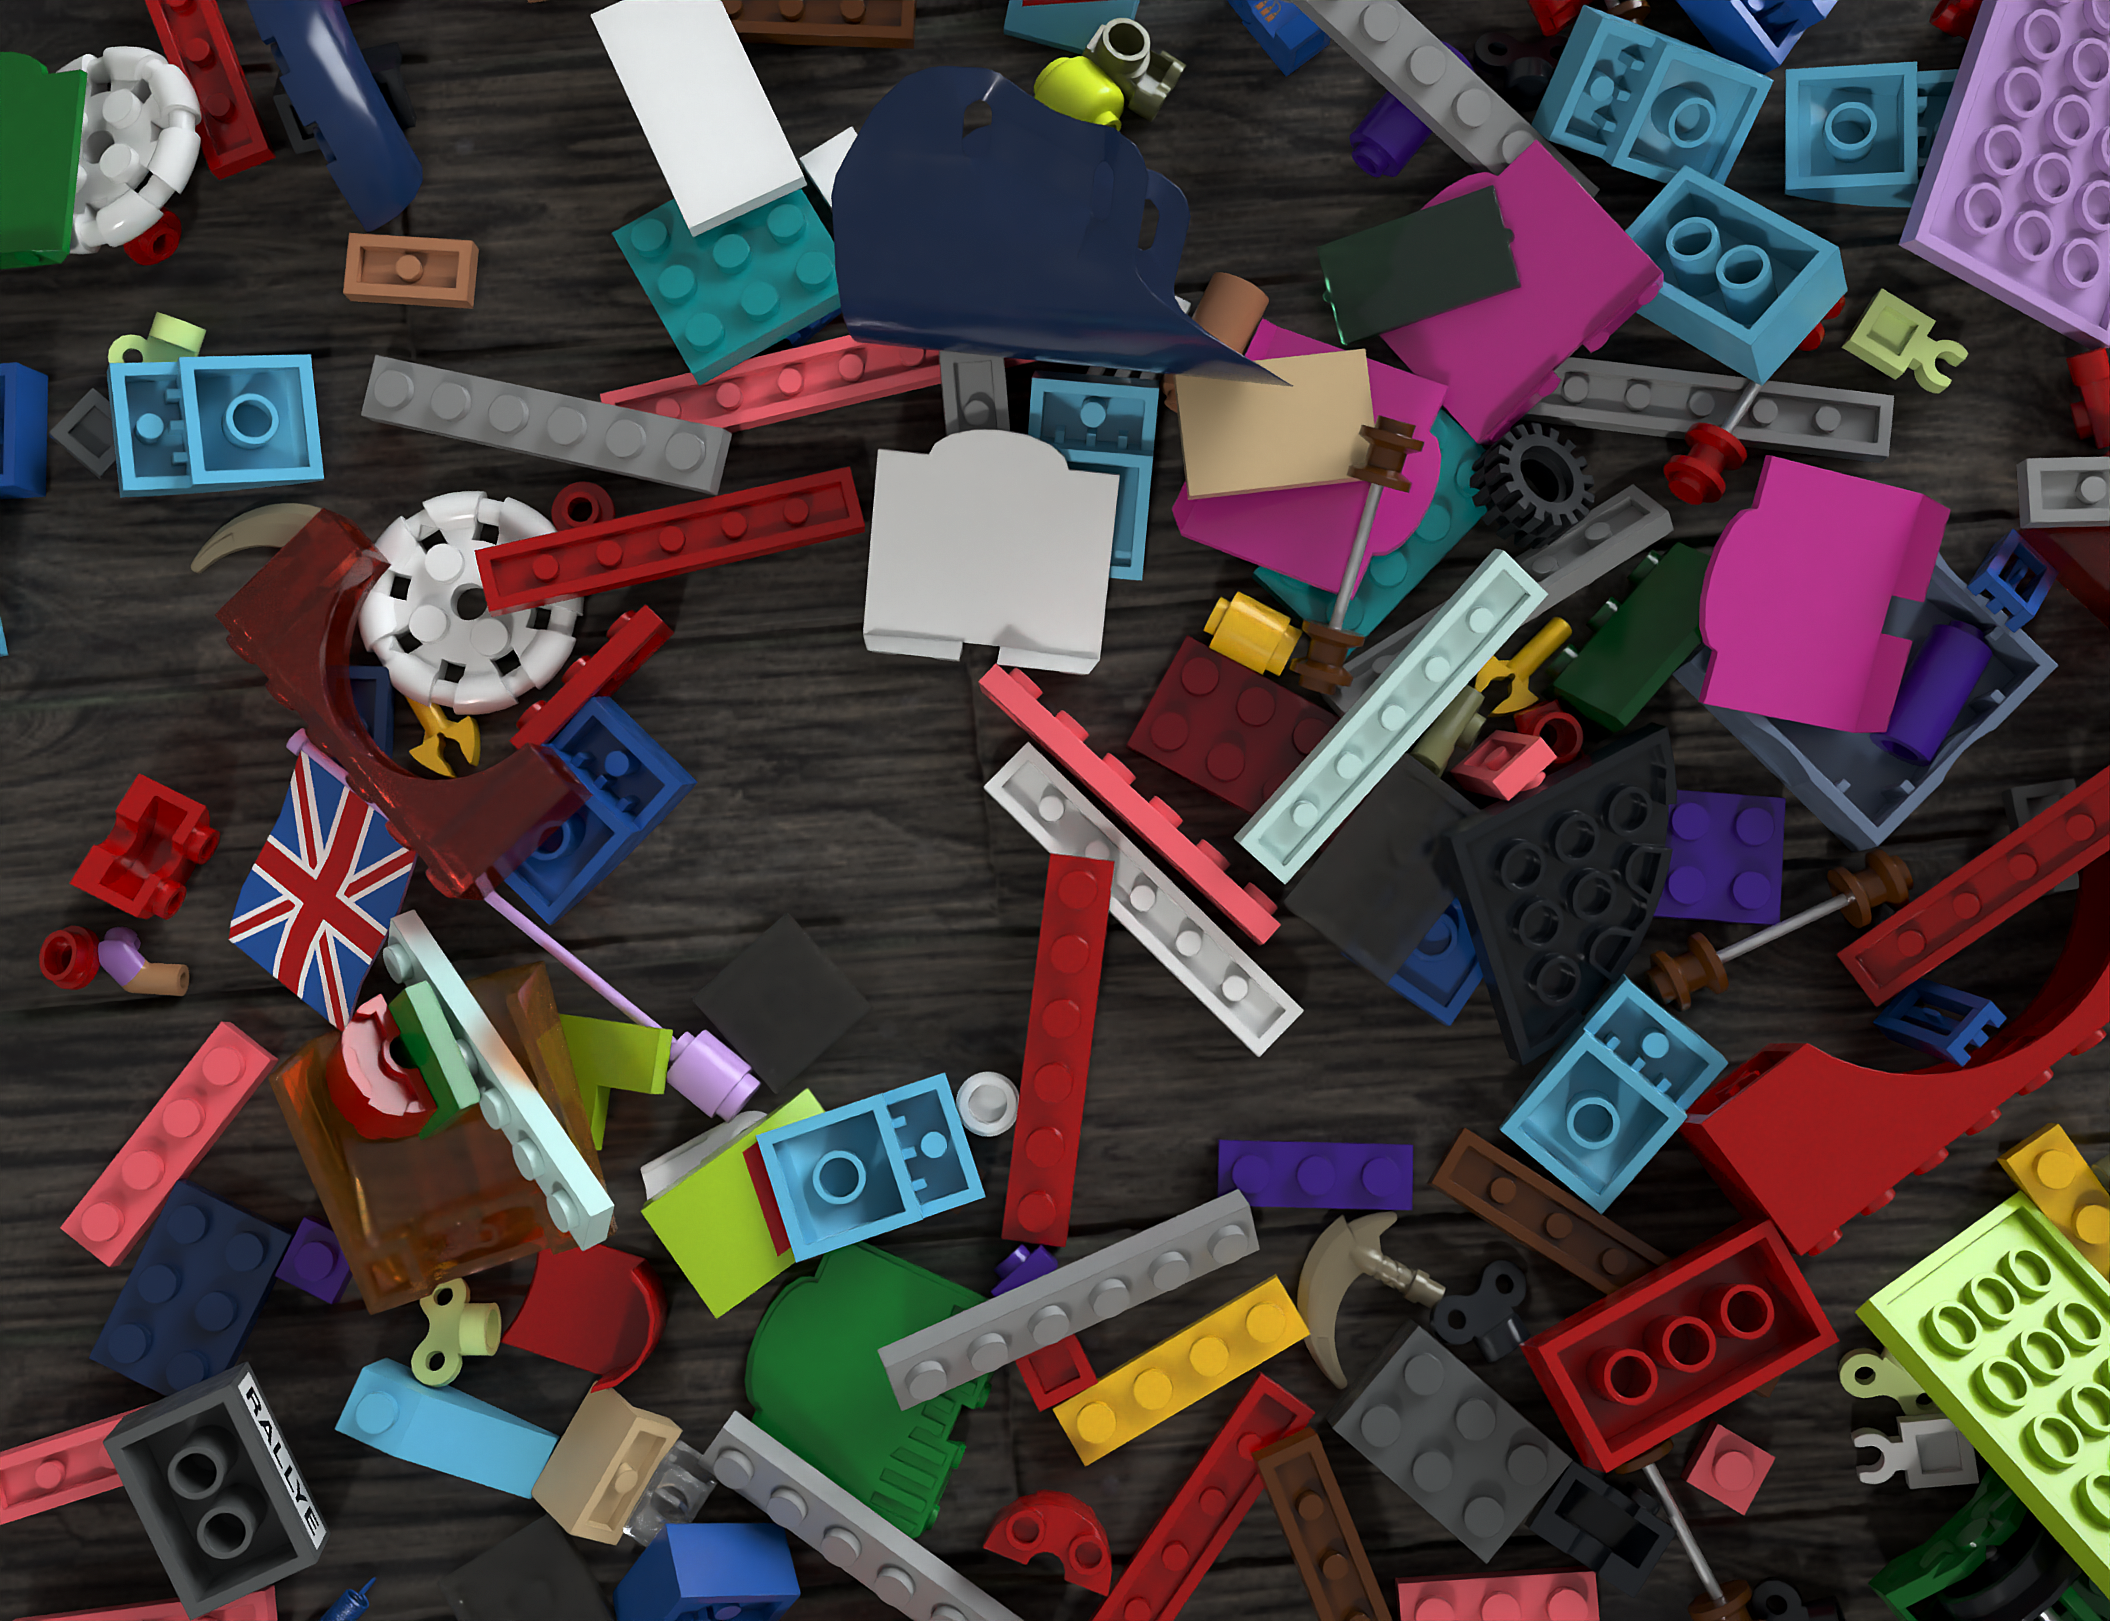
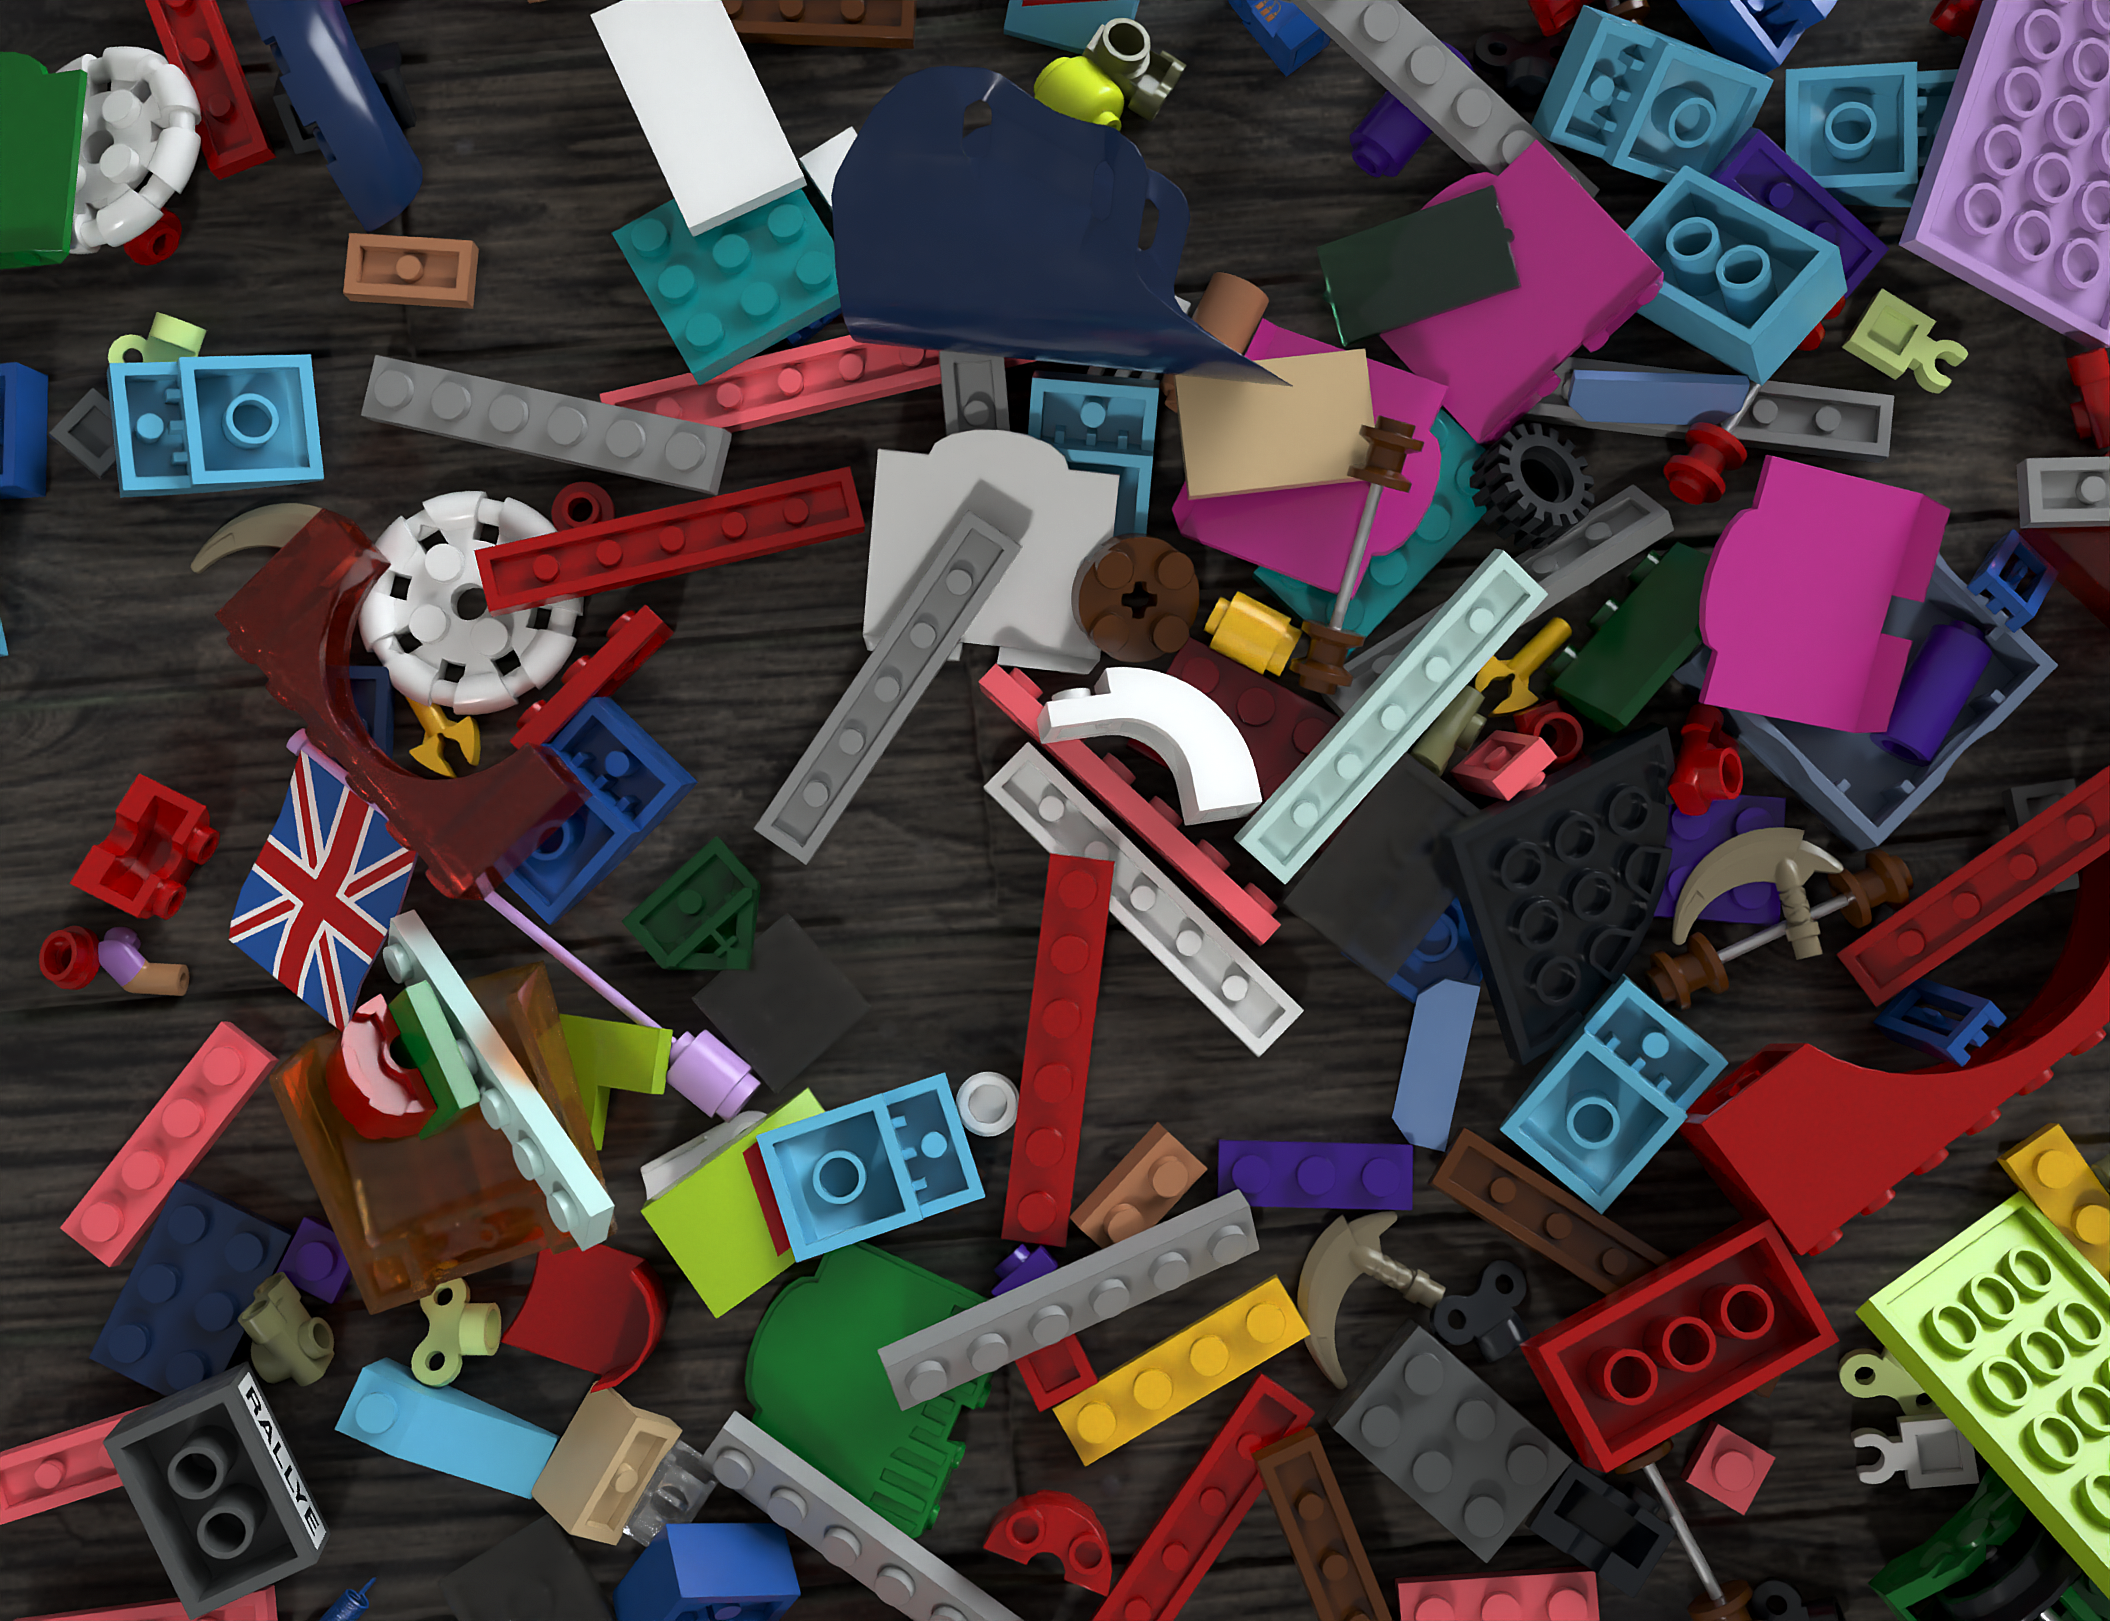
none -> olive plate [238,1272,335,1386]
none -> dark green slope [621,836,761,971]
none -> light grey plate [754,510,1023,865]
none -> white arch [1037,667,1262,826]
none -> nougat plate [1070,1122,1207,1249]
none -> reddish brown plate [1071,533,1199,663]
none -> medium blue piece [1392,976,1481,1152]
none -> medium blue piece [1567,370,1750,425]
none -> red plate [1667,703,1743,816]
none -> dark tan piece [1672,827,1843,960]
none -> dark purple plate [1708,127,1889,299]

